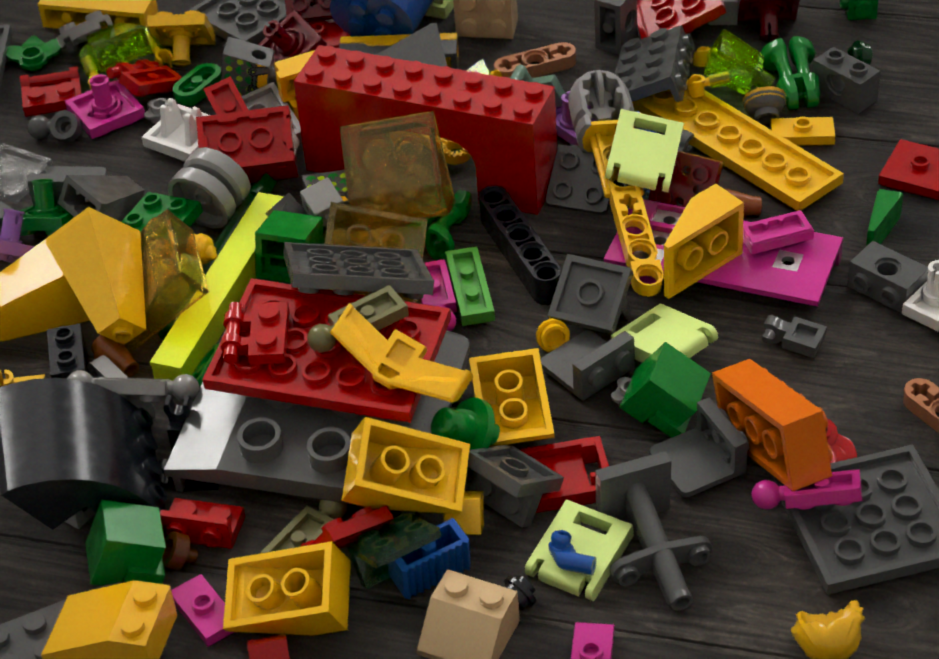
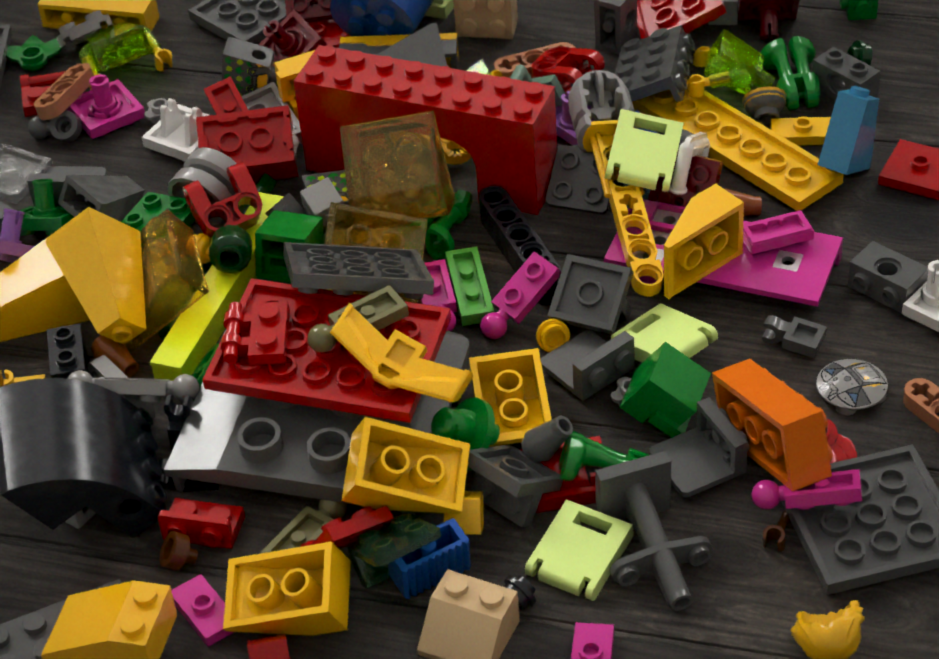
green plate [85,500,166,586] -> none
red plate [106,59,182,97] -> none
yellow plate [147,10,215,66] -> none
green plate [173,63,222,107] -> none
blue arm [548,530,596,575] -> none
green slope [866,189,903,246] -> none
none -> nougat beam [34,63,94,120]
none -> red piece [182,162,262,238]
none -> dark green head [209,225,253,274]
none -> dark pink plate [480,252,561,339]
none -> dark grey cone [521,415,573,462]
none -> red piece [531,46,605,93]
none -> green piece [558,431,649,481]
none -> white piece [669,132,710,195]
none -> reddish brown hand [762,510,790,552]
none -> light grey dish [816,359,888,416]
none -> dark azure slope [818,86,879,175]

